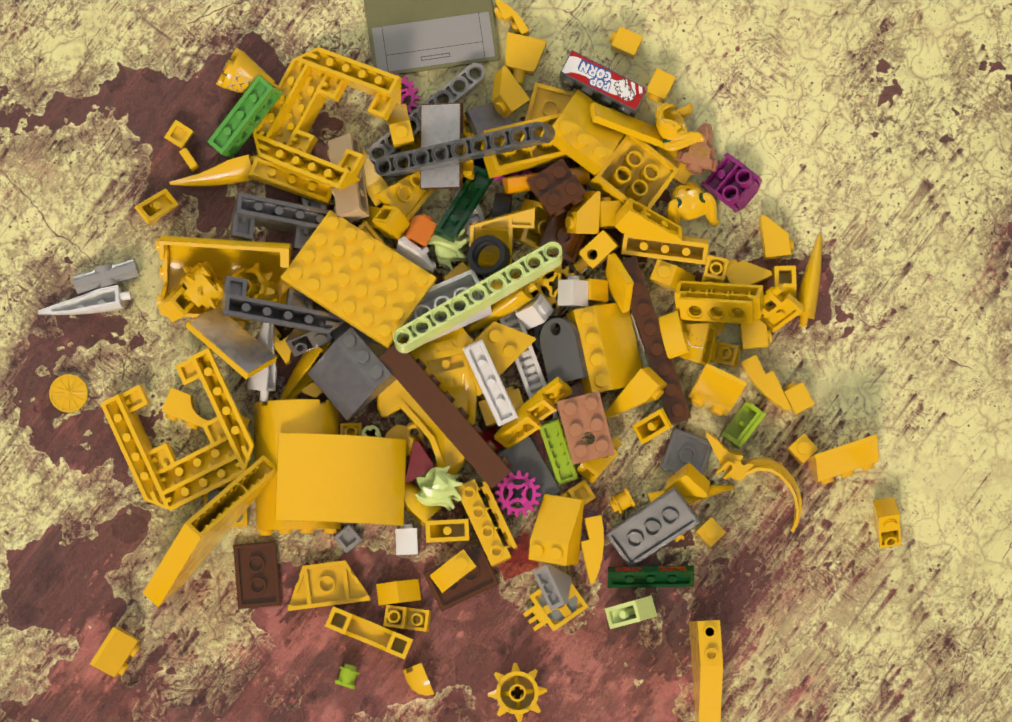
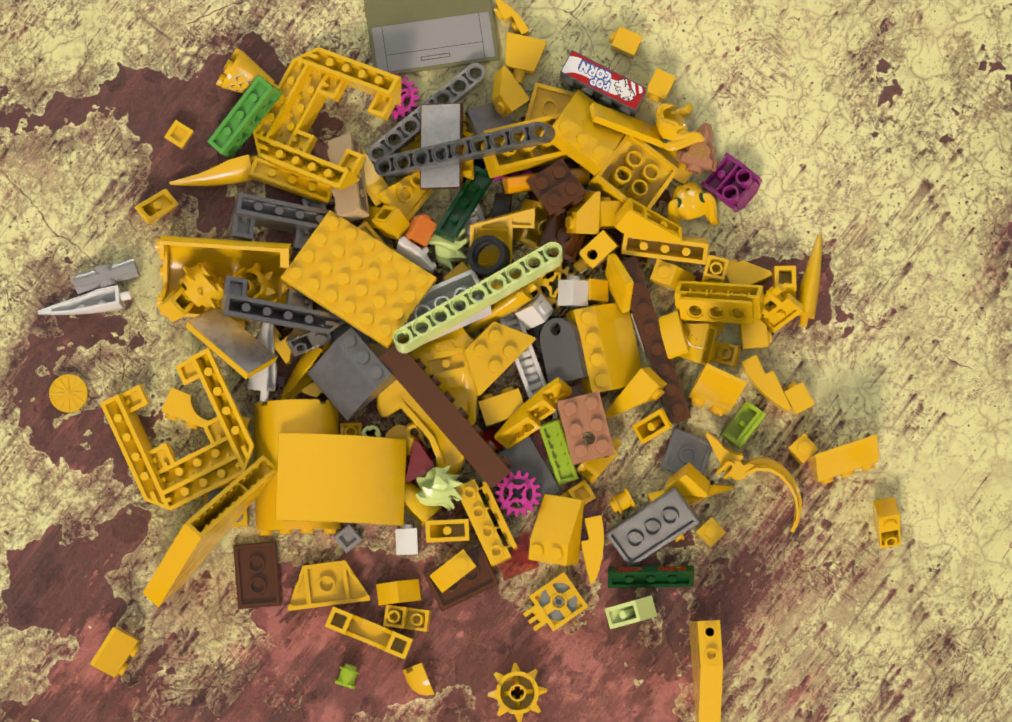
yellow tile [179,148,199,172] -> none
yellow slope [388,103,415,150] -> none
white tile [462,339,518,426] -> none
light grey slope [533,564,572,611] -> none
yellow slope [759,215,794,260] -> none

